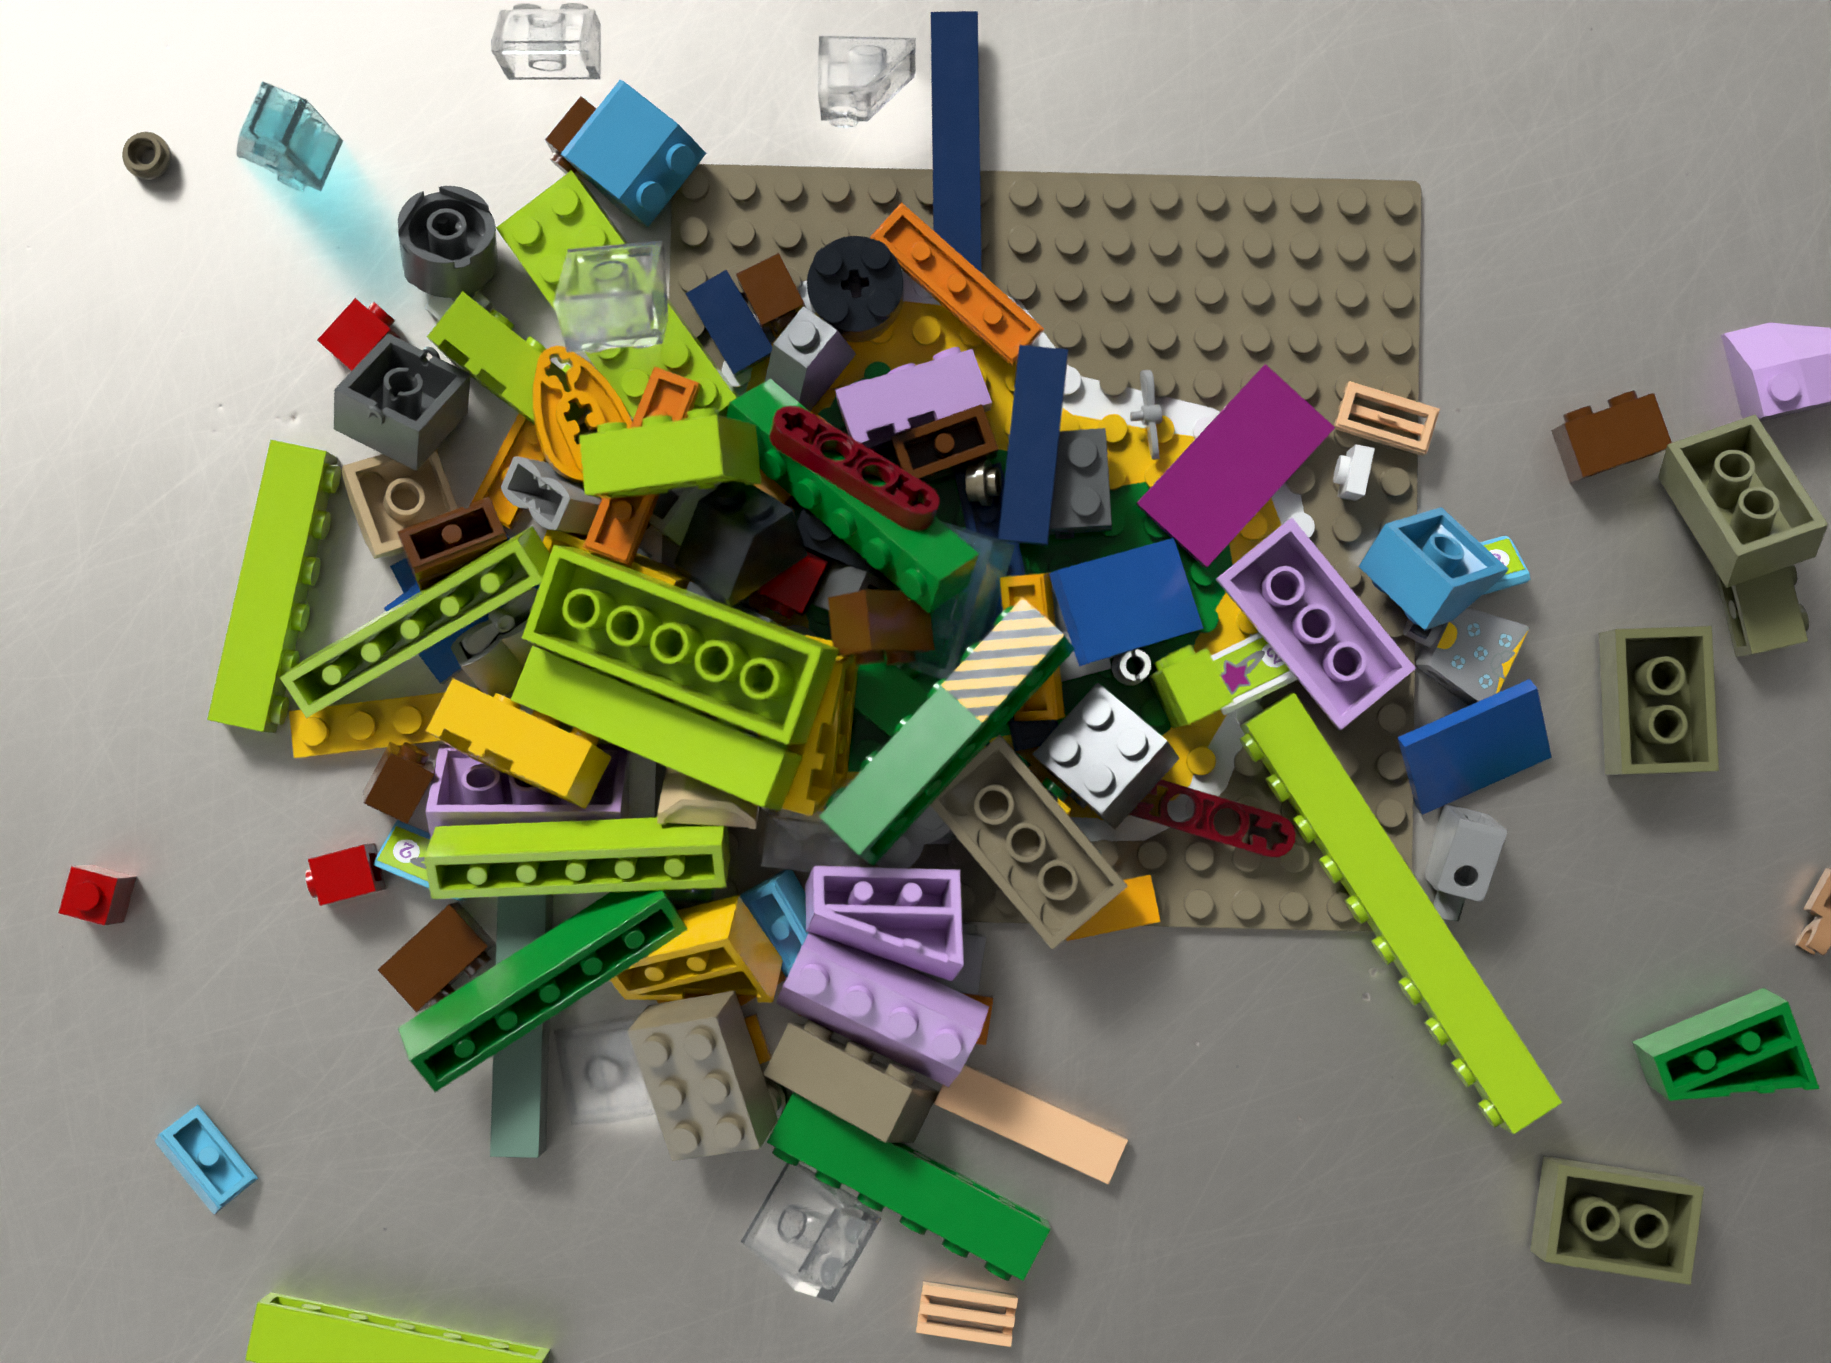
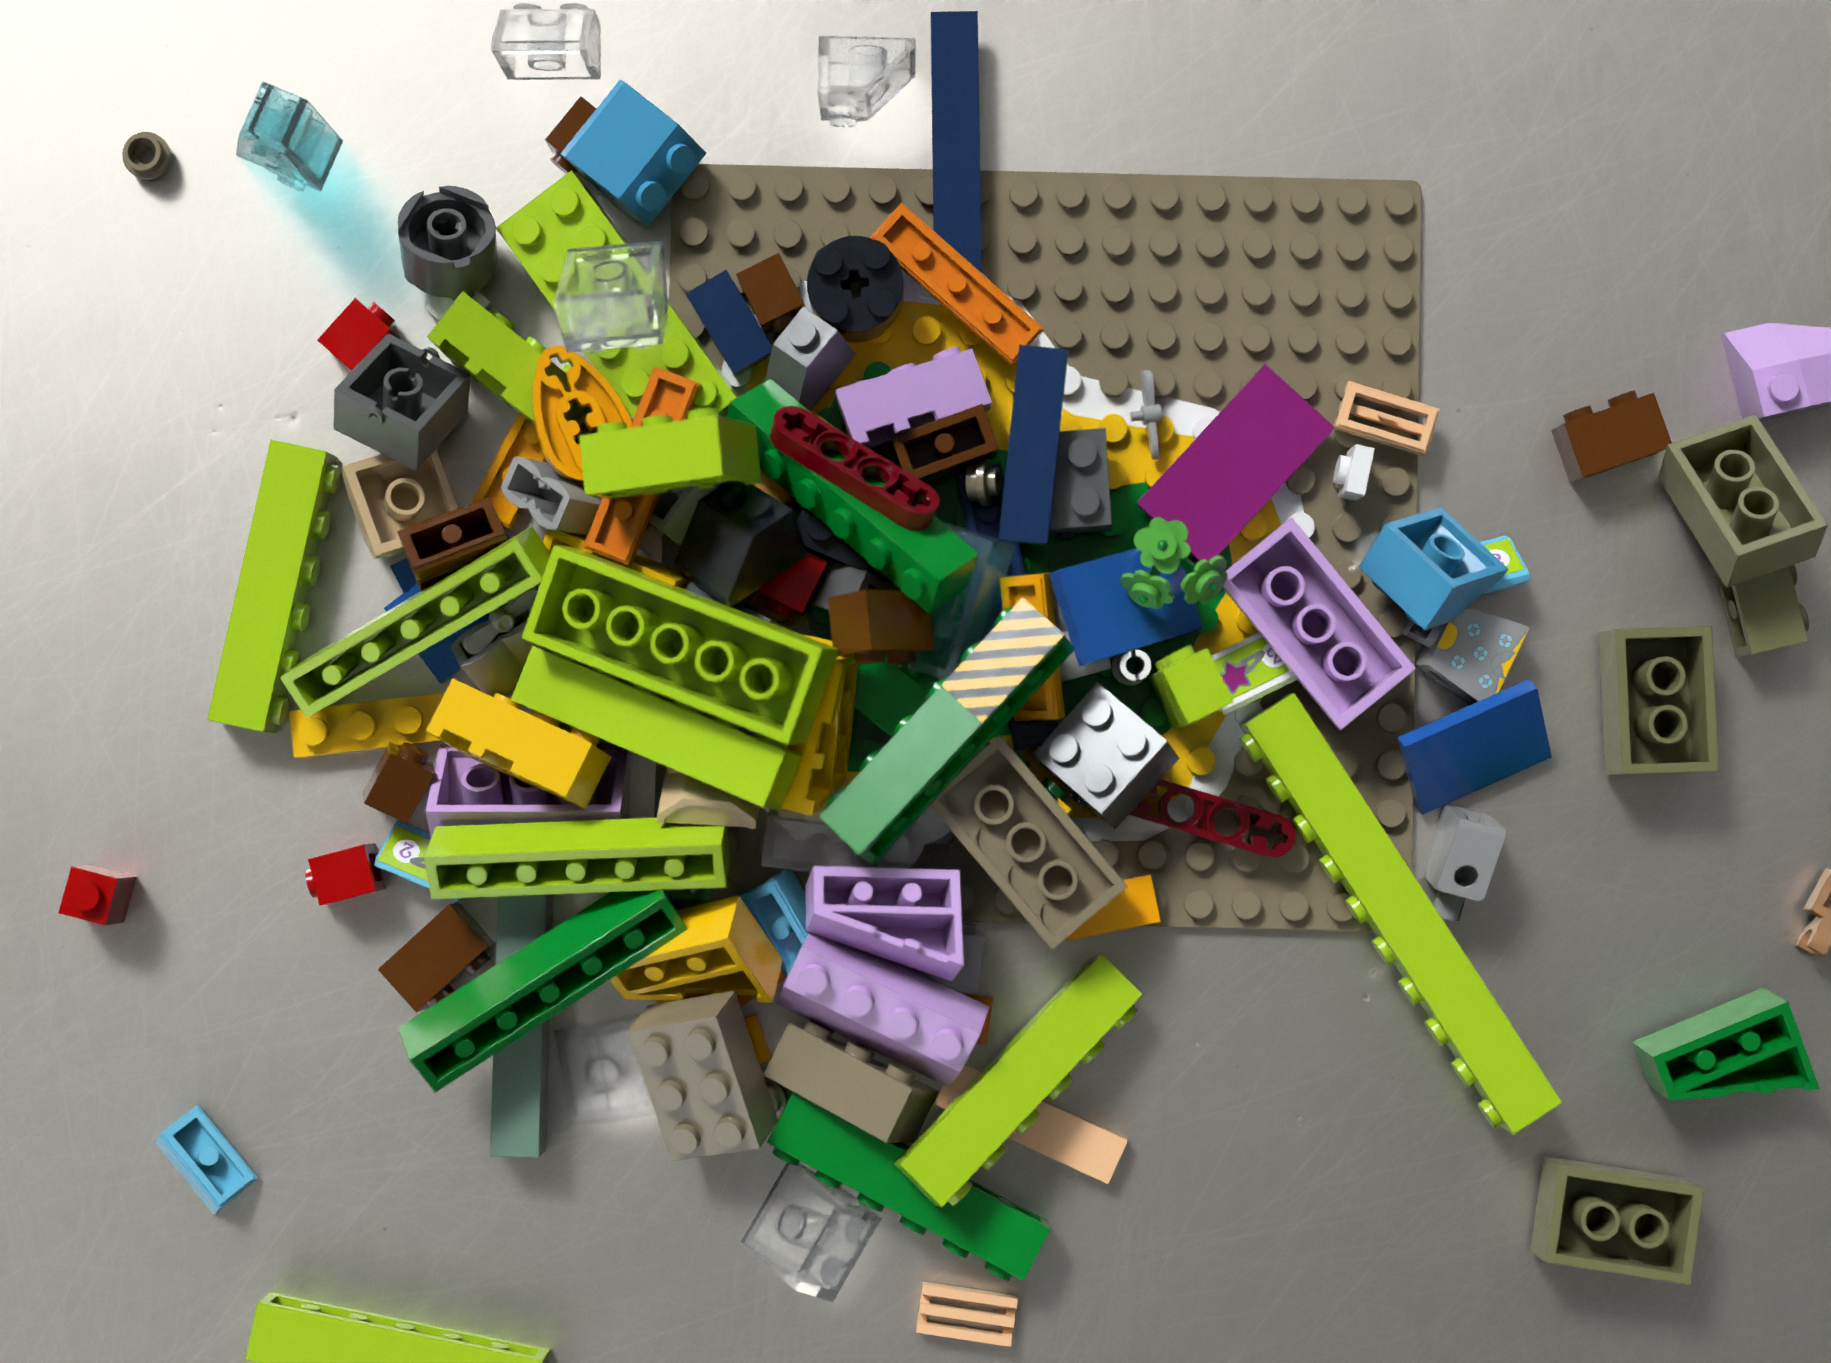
none -> lime brick [894,953,1143,1207]
none -> bright green plant [1120,517,1228,609]

